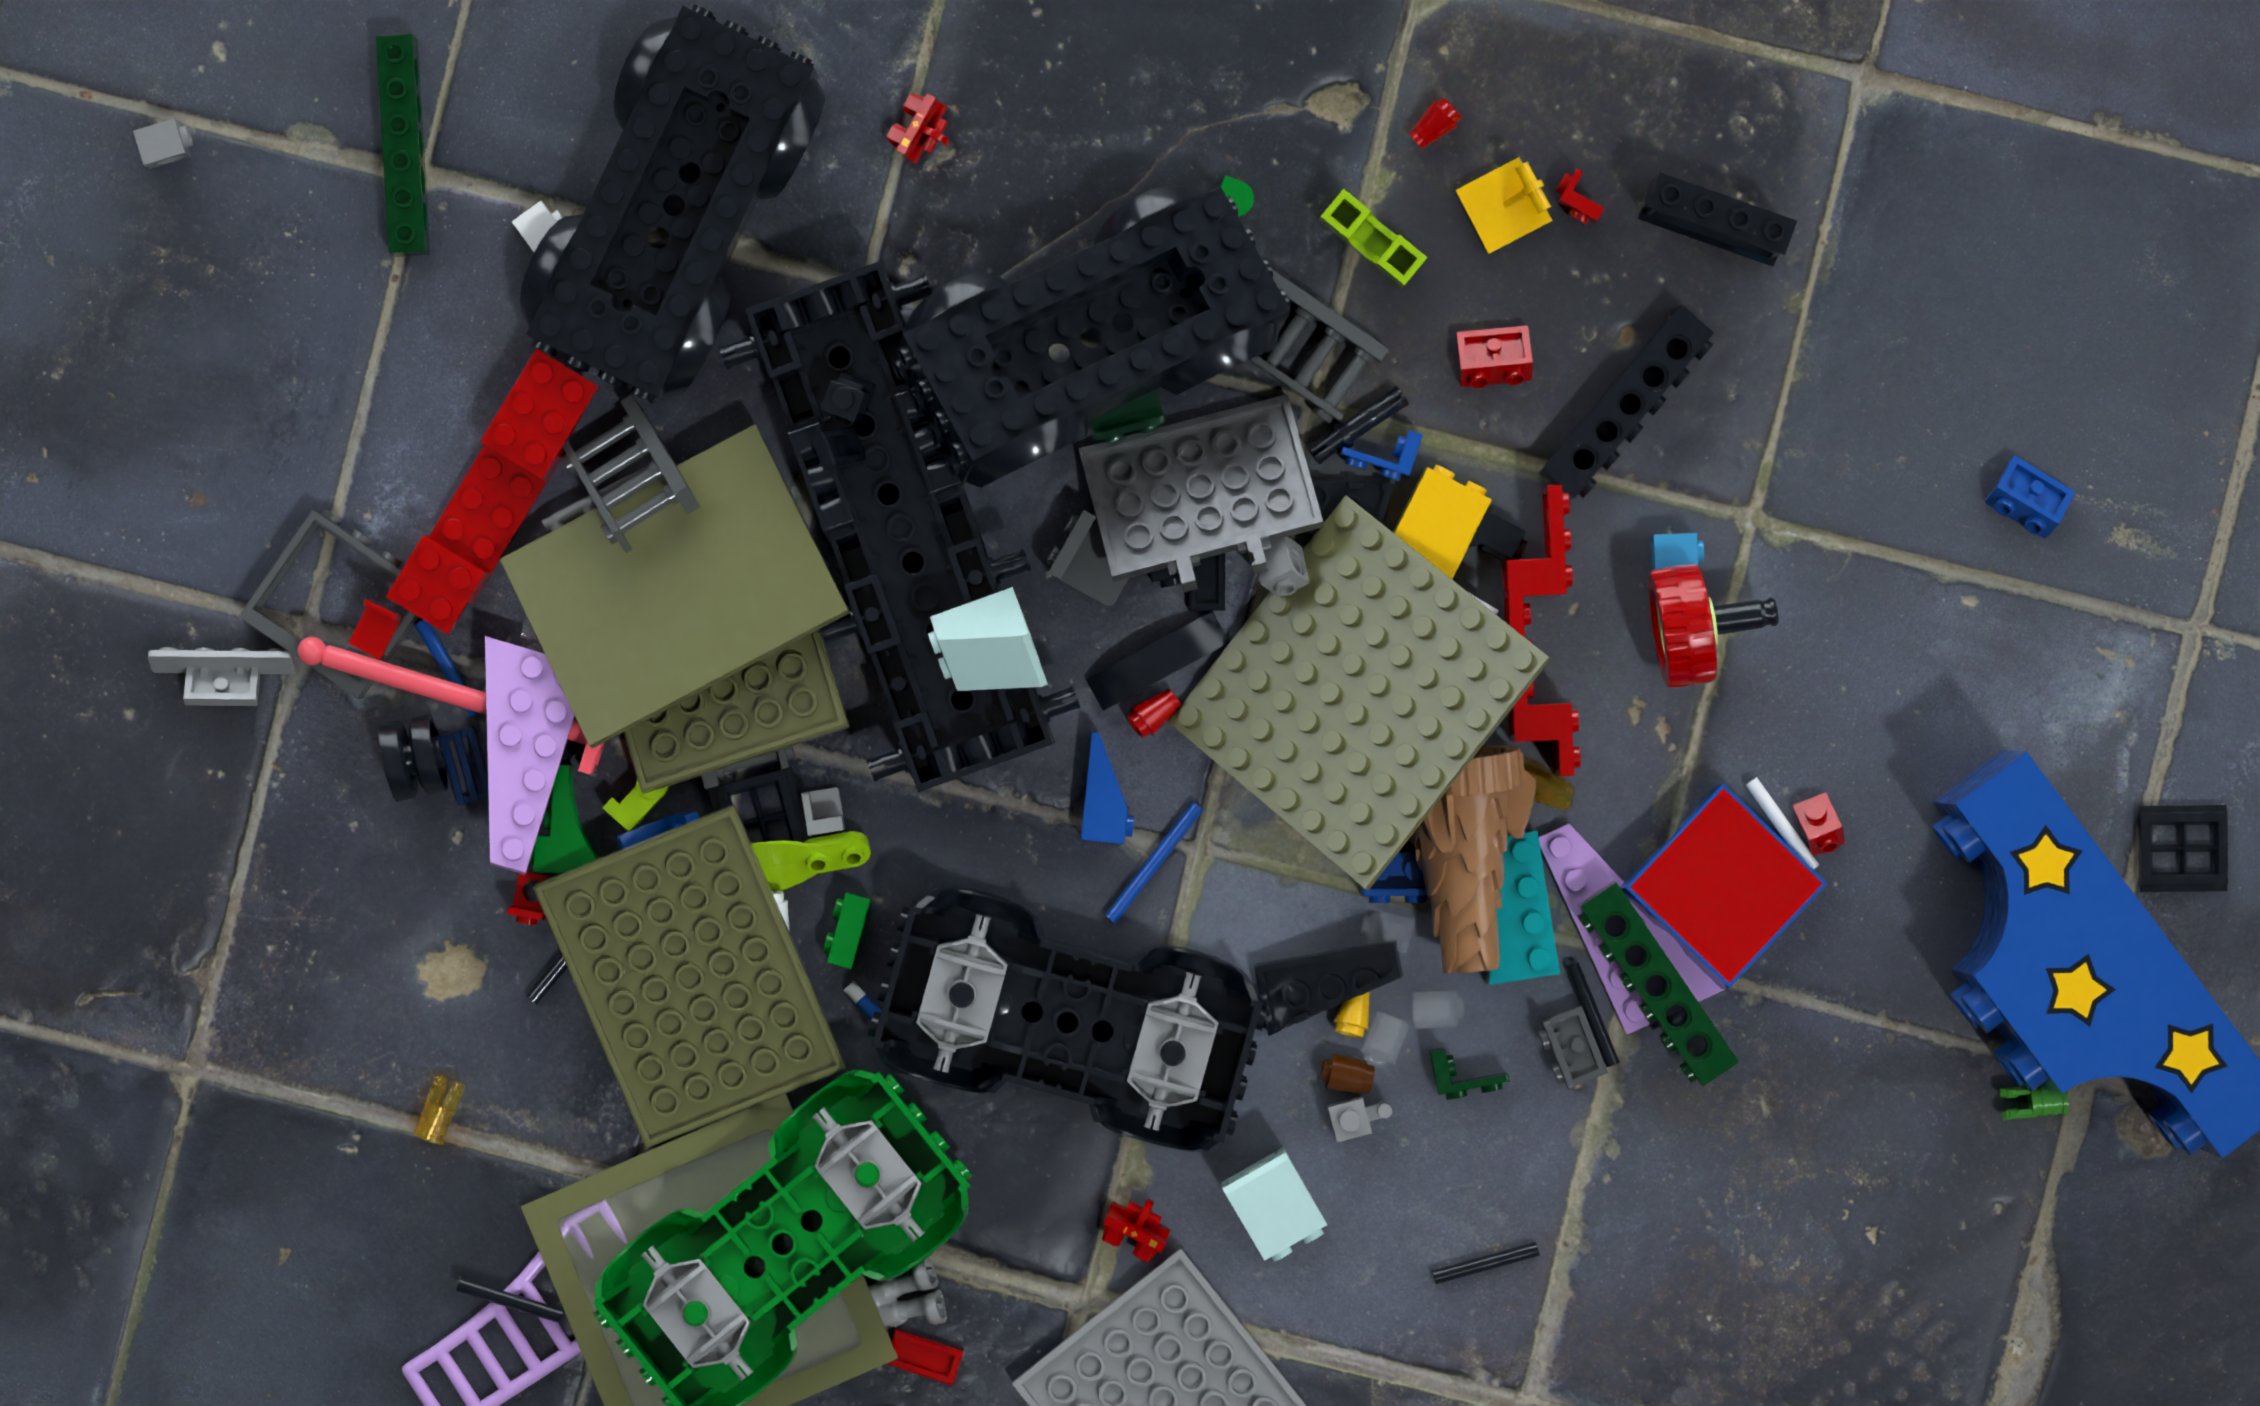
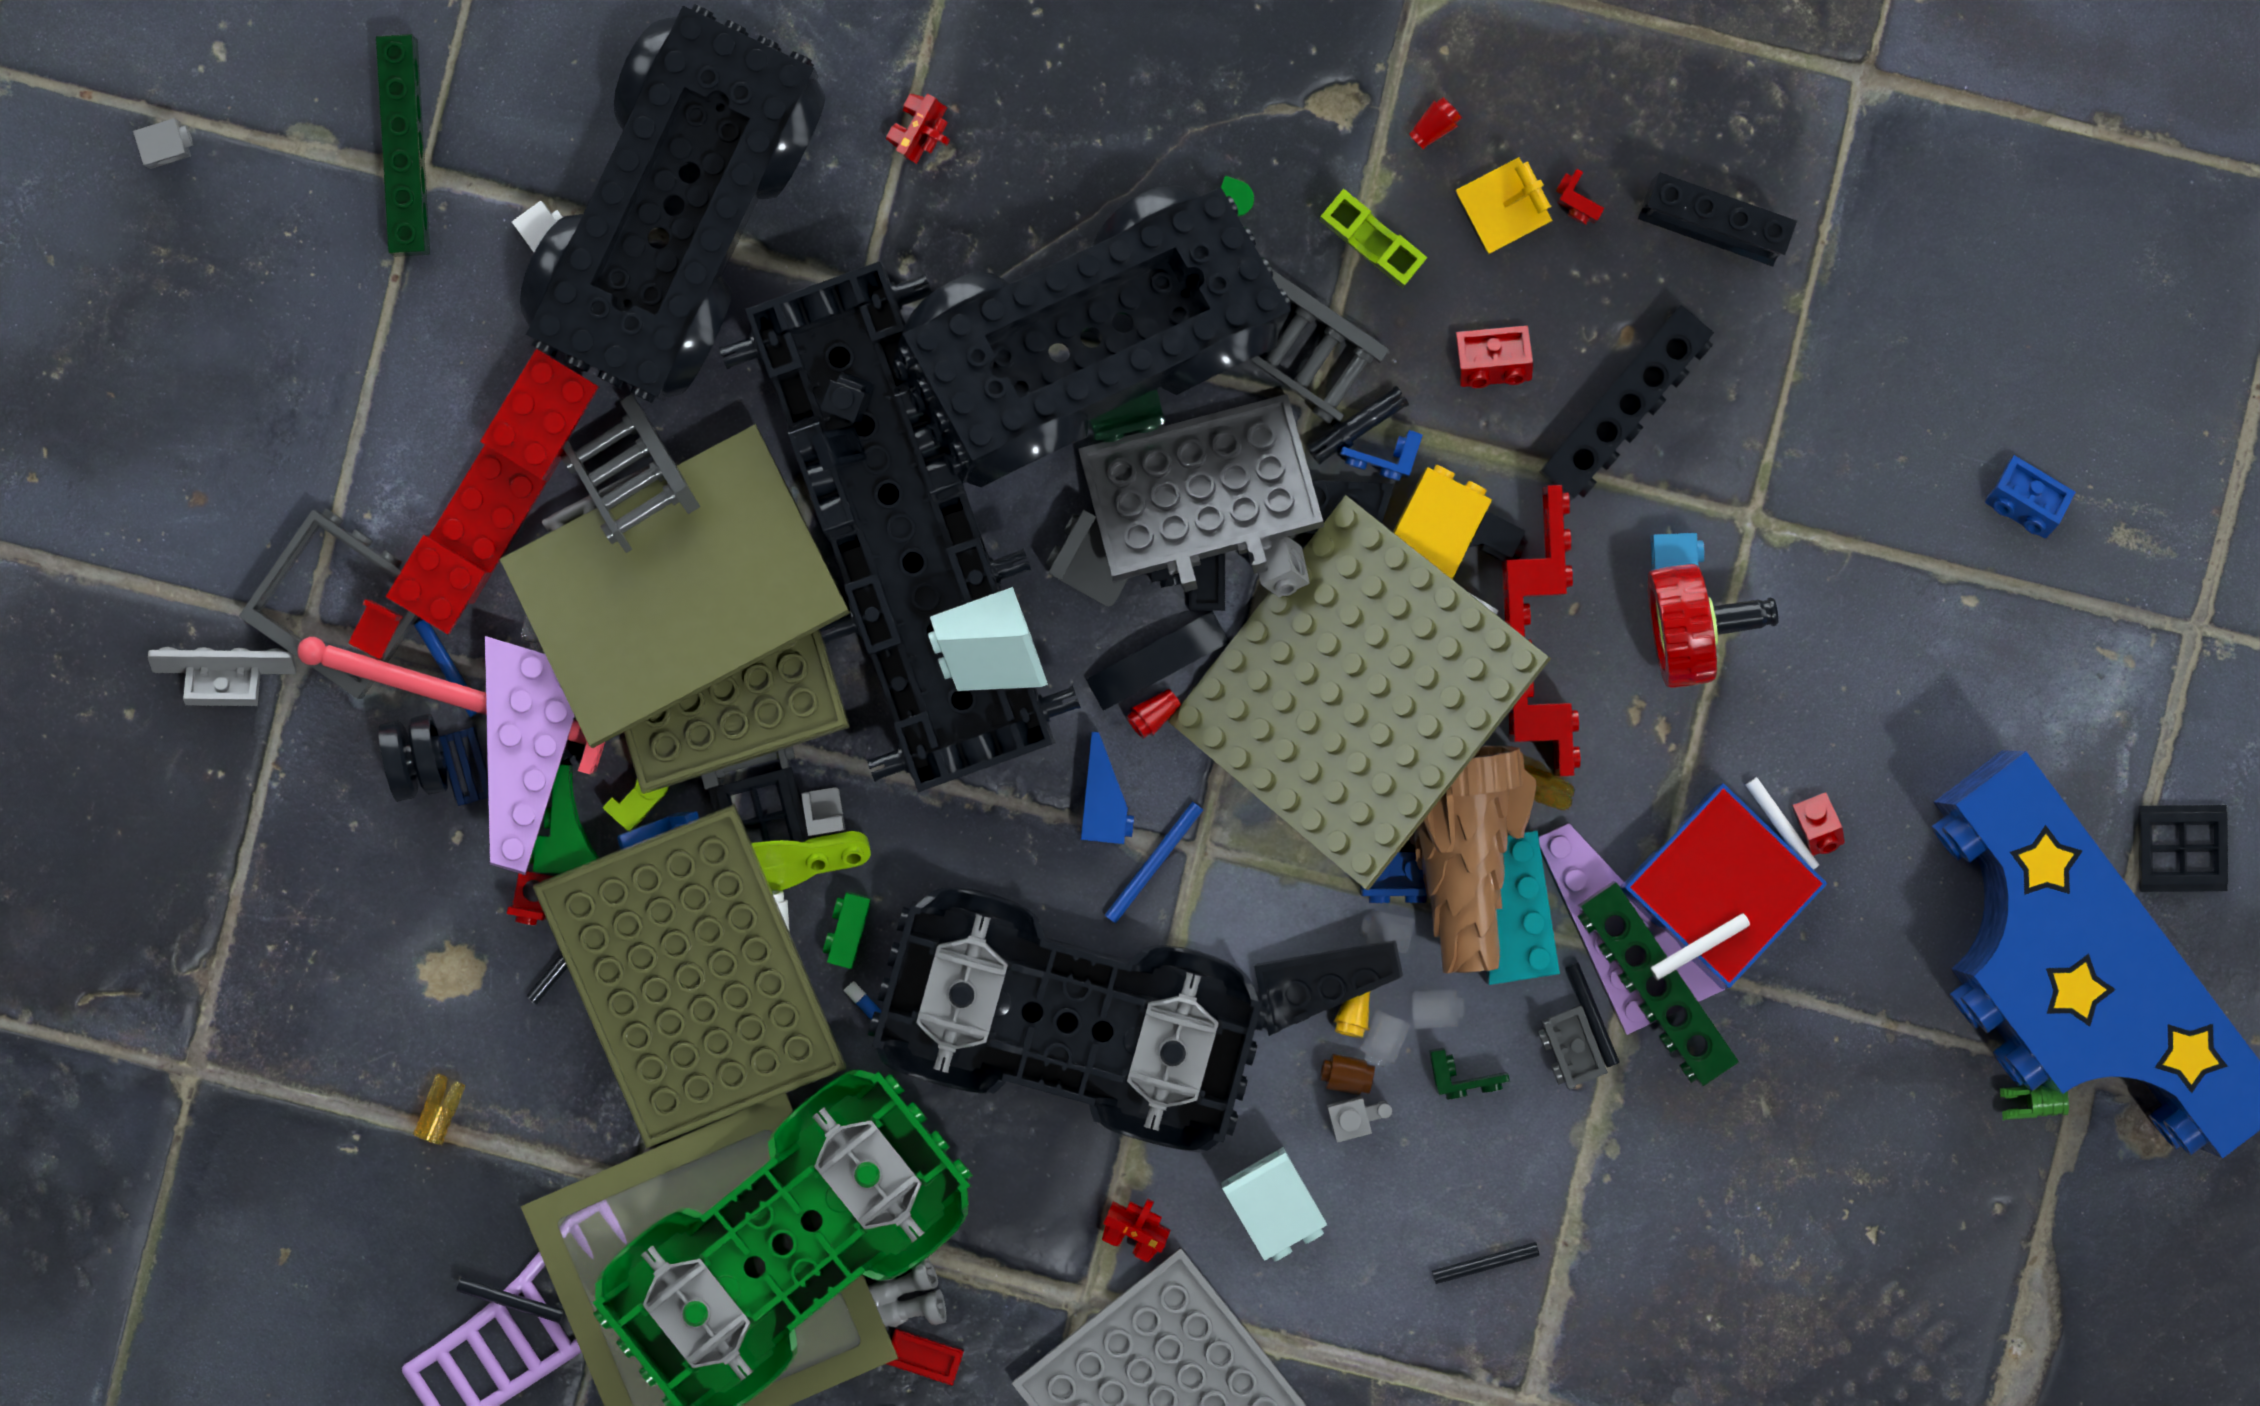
none -> white bar [1650,913,1750,980]

